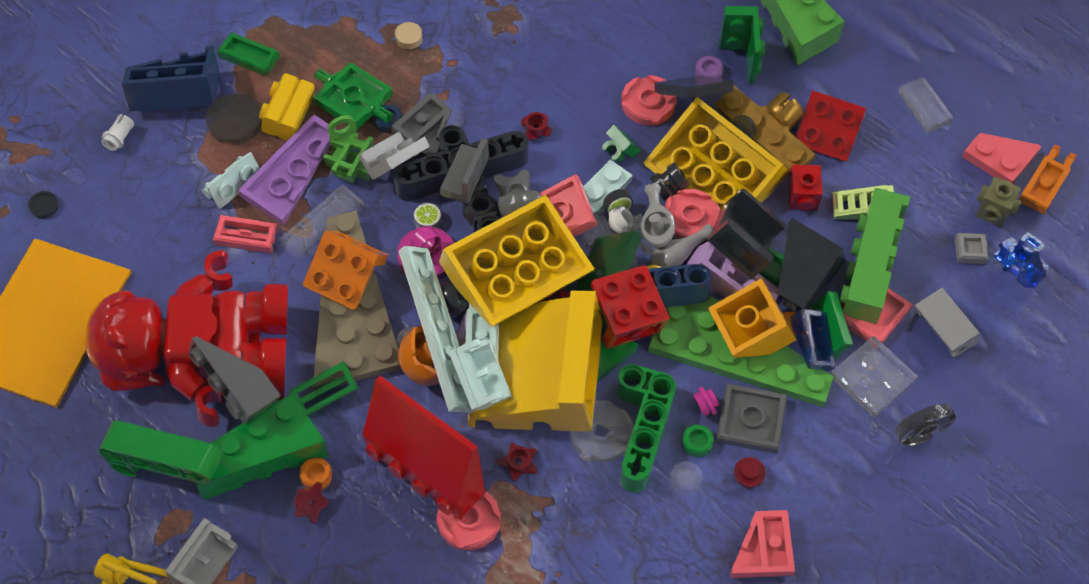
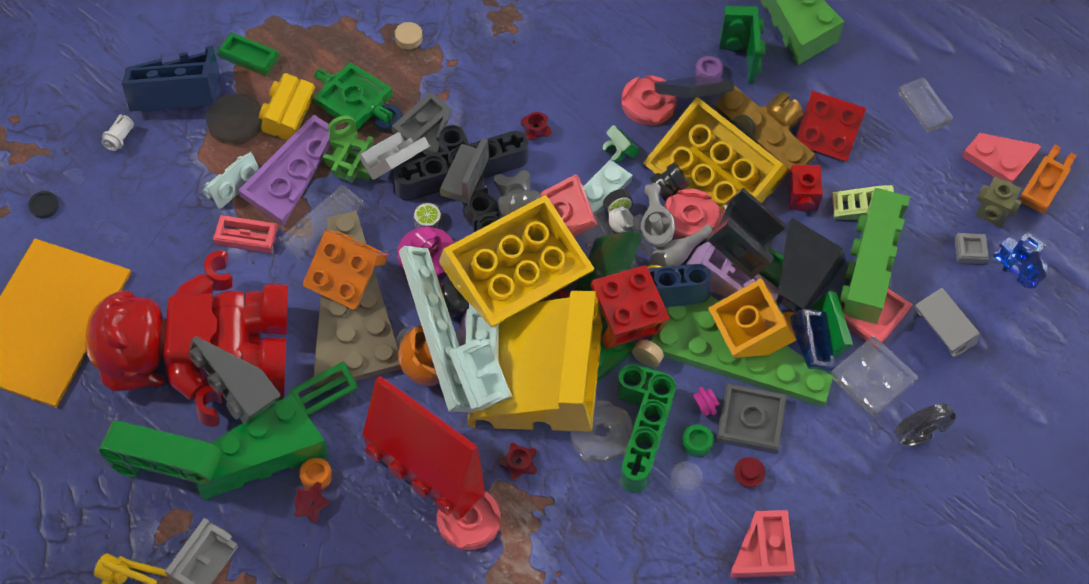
none -> tan tile [632,339,664,367]

